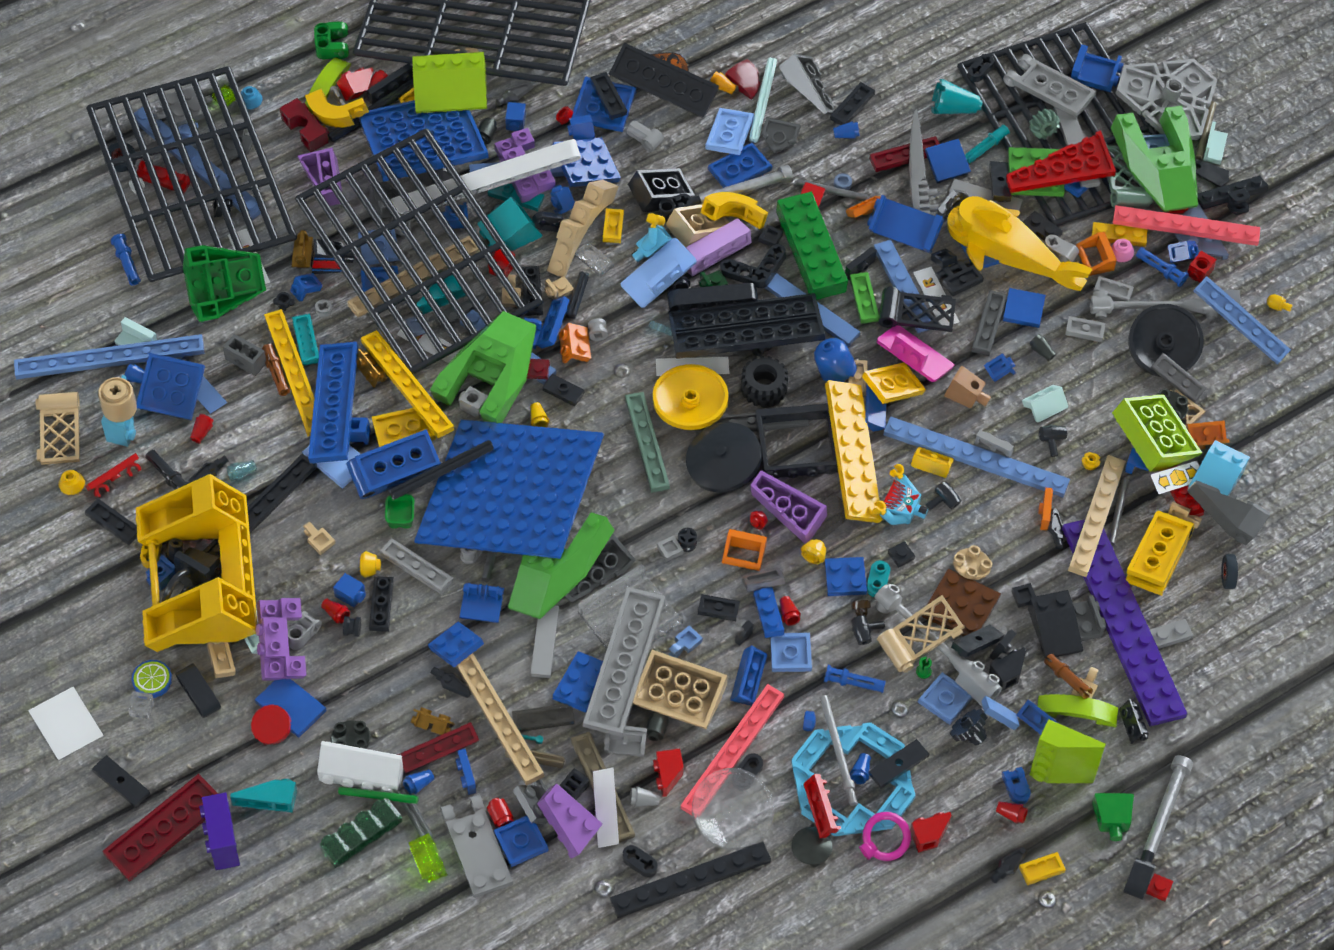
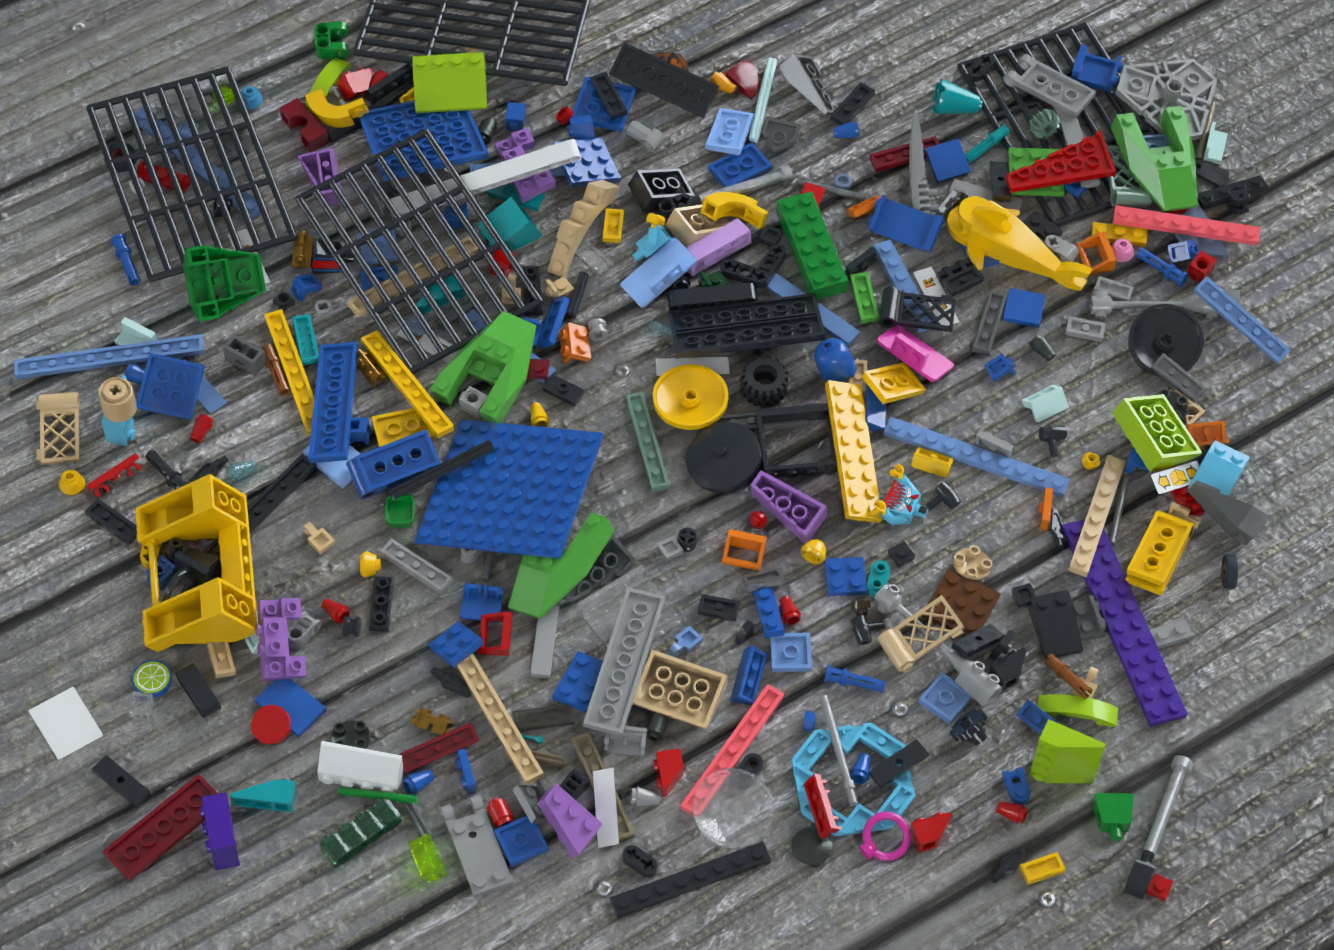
blue brick [333,573,366,608] -> none
black beam [532,211,565,232] -> none
blue brick [550,185,575,214] -> none
green pin [916,657,932,679] -> none
black plate [931,248,957,268] -> none
medium nougat torso [944,366,991,408] -> none
medium blue tile [981,696,1020,730] -> none
black hinge [1119,699,1149,744] -> none
yellow cylinder [1267,294,1293,312] -> none
none -> red tile [478,612,513,656]

